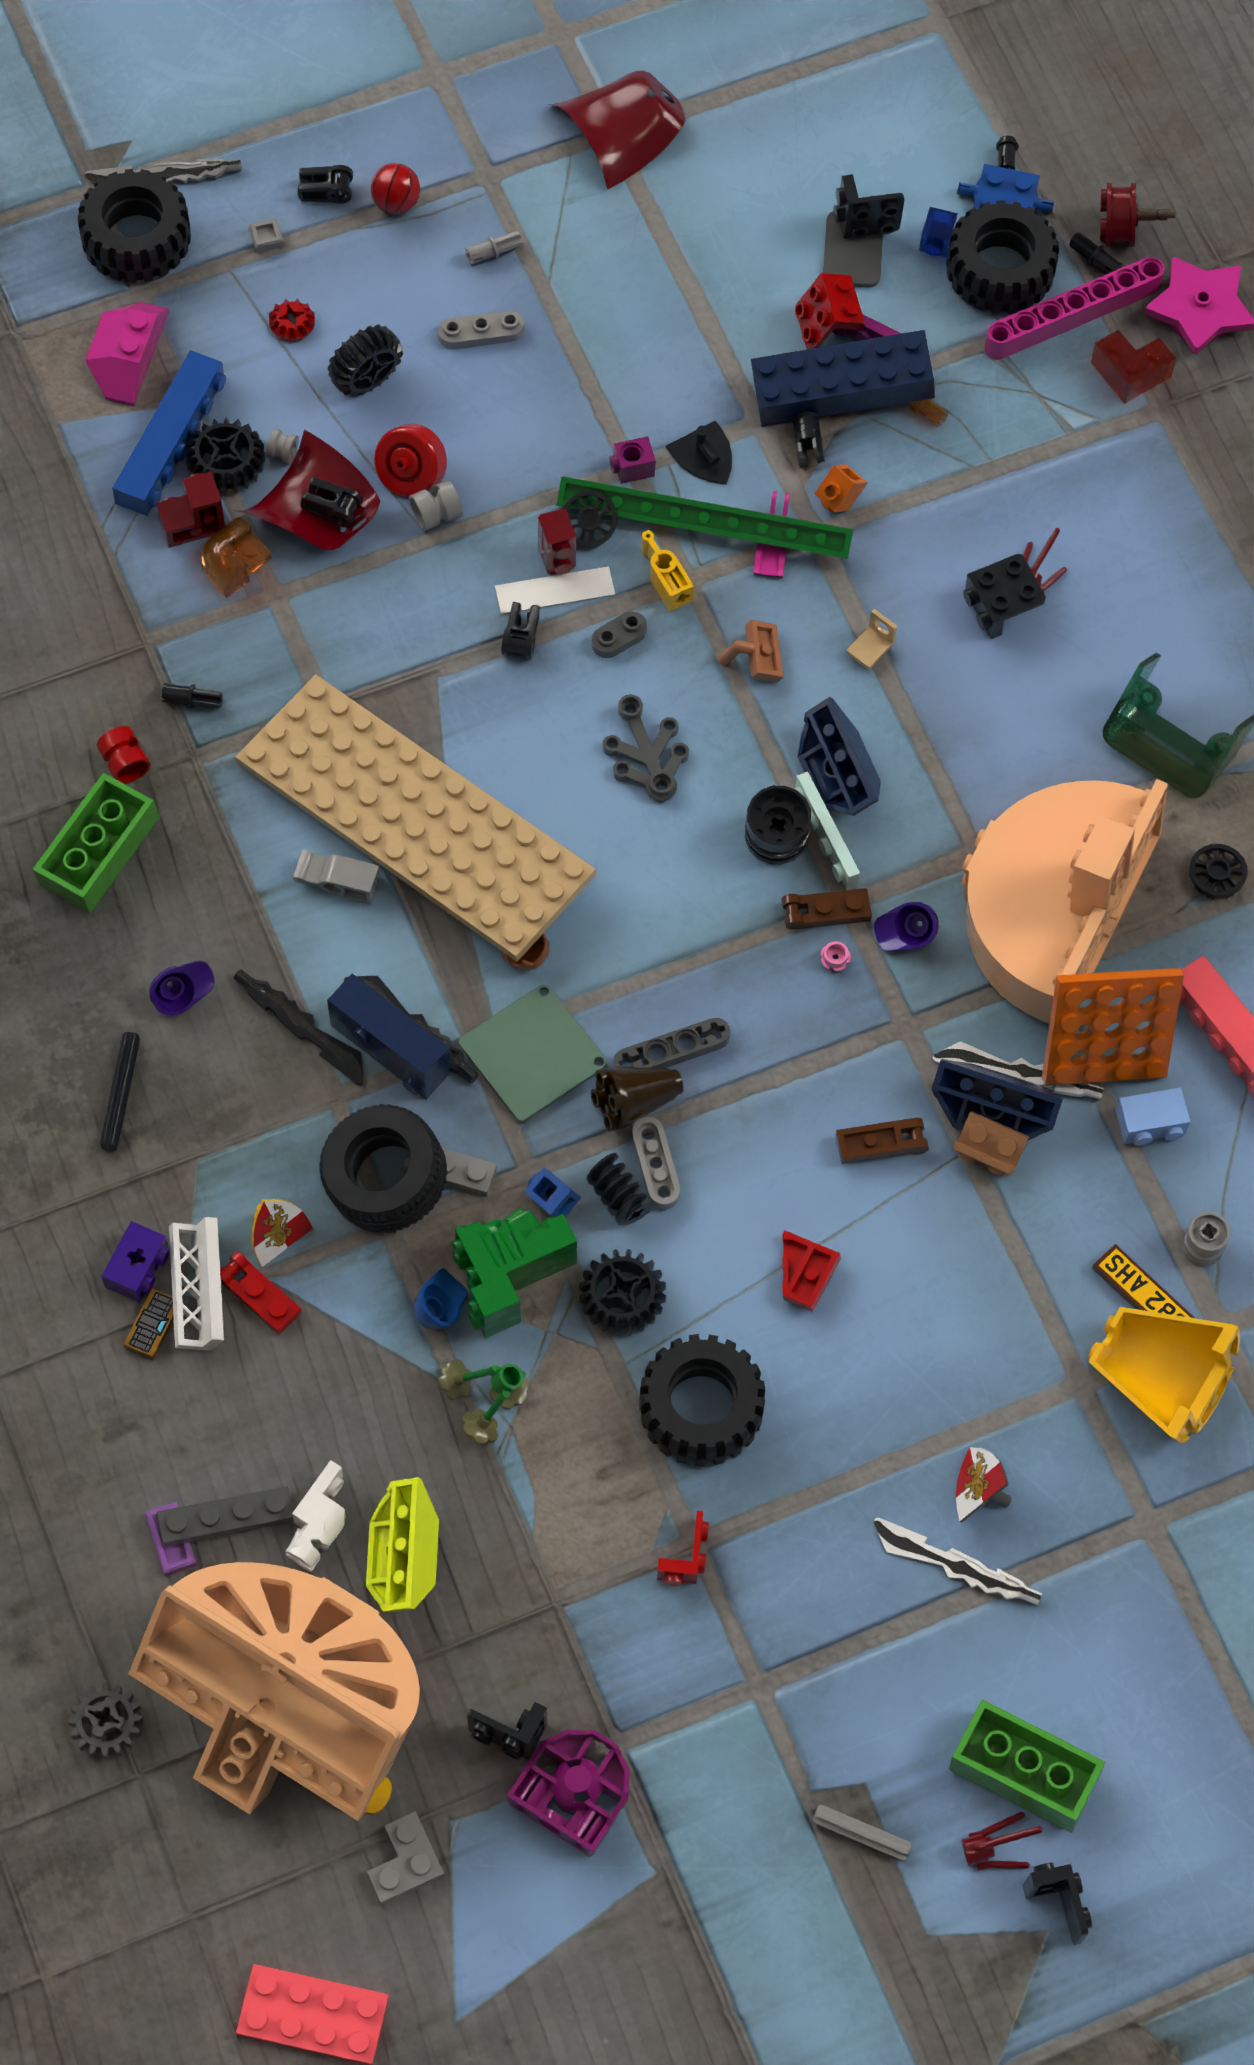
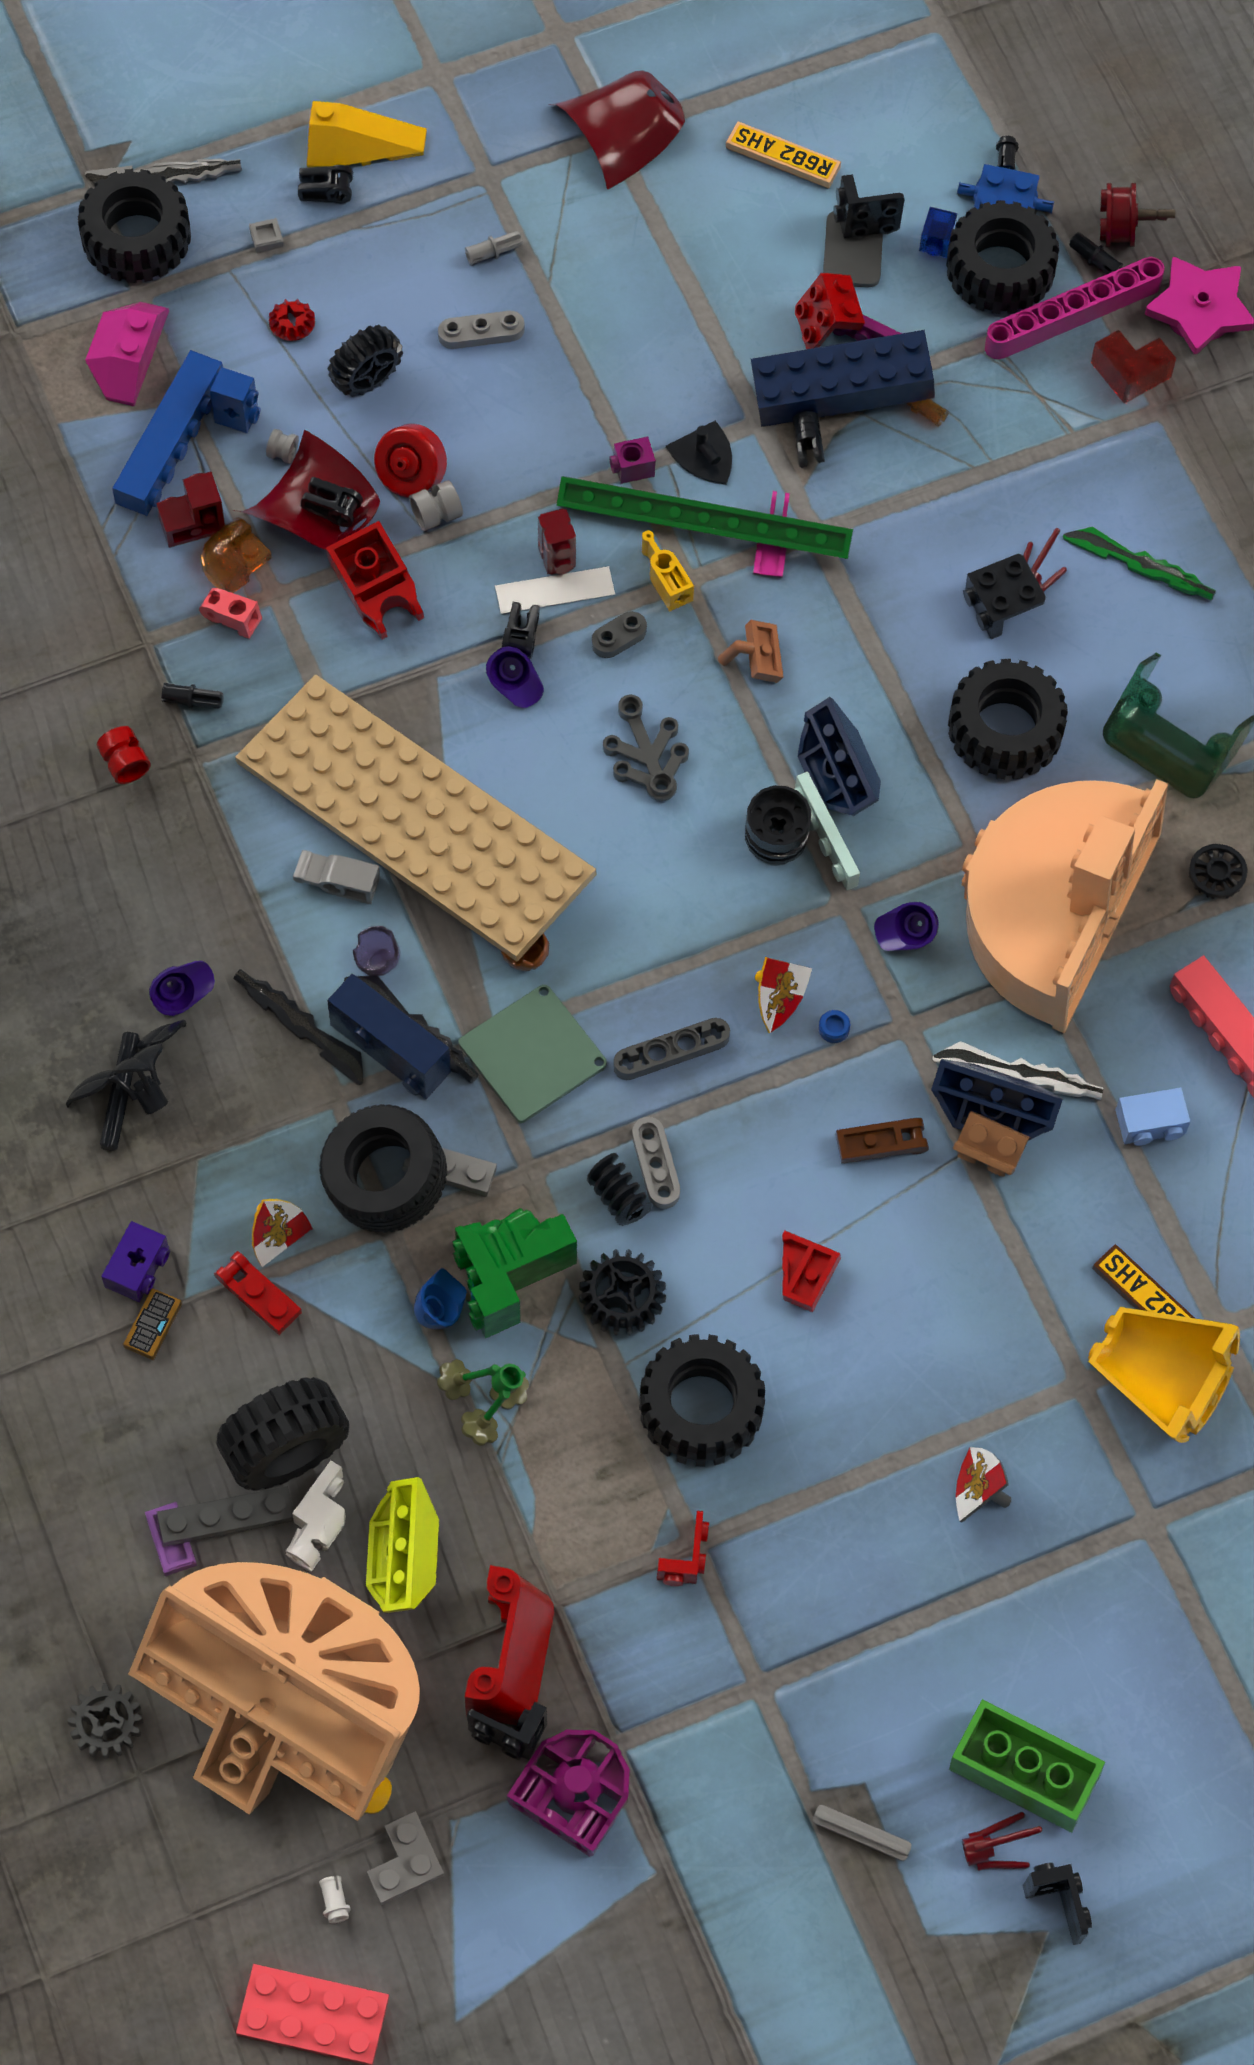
bright green brick [32,773,160,913] -> none
white fence [169,1217,224,1351] -> none
black gear [185,417,266,495] -> none
red piece [370,163,420,215] -> none
blue brick [524,1167,581,1217] -> none
black wheel [563,491,617,547] -> none
dark brown cone [590,1067,683,1132] -> none
reddish brown plate [781,888,872,930] -> none
orange brick [814,464,868,513] -> none
bright pink plate [821,941,851,971] -> none
tan bracket [846,609,897,670] -> none
white sword [874,1518,1042,1606] -> none
orange piece [1042,968,1184,1086] -> none
light grey wheel [1182,1212,1230,1266] -> none
none -> black plant [66,1020,187,1115]
none -> coral leg [199,588,262,639]
none -> blue brick [210,367,261,433]
none -> black tyre [216,1377,350,1491]
none -> yellow wedge [307,101,427,167]
none -> white pin [319,1876,351,1923]
none -> red brick [326,521,424,640]
none -> clear purple hair [353,926,401,976]
none -> red windscreen [465,1565,554,1726]
none -> dark purple cap [486,646,544,708]
none -> tile [726,121,841,189]
none -> shield [755,957,812,1033]
none -> blue tile [818,1010,851,1043]
none -> black tyre [948,659,1068,780]
none -> green sword [1063,526,1216,601]

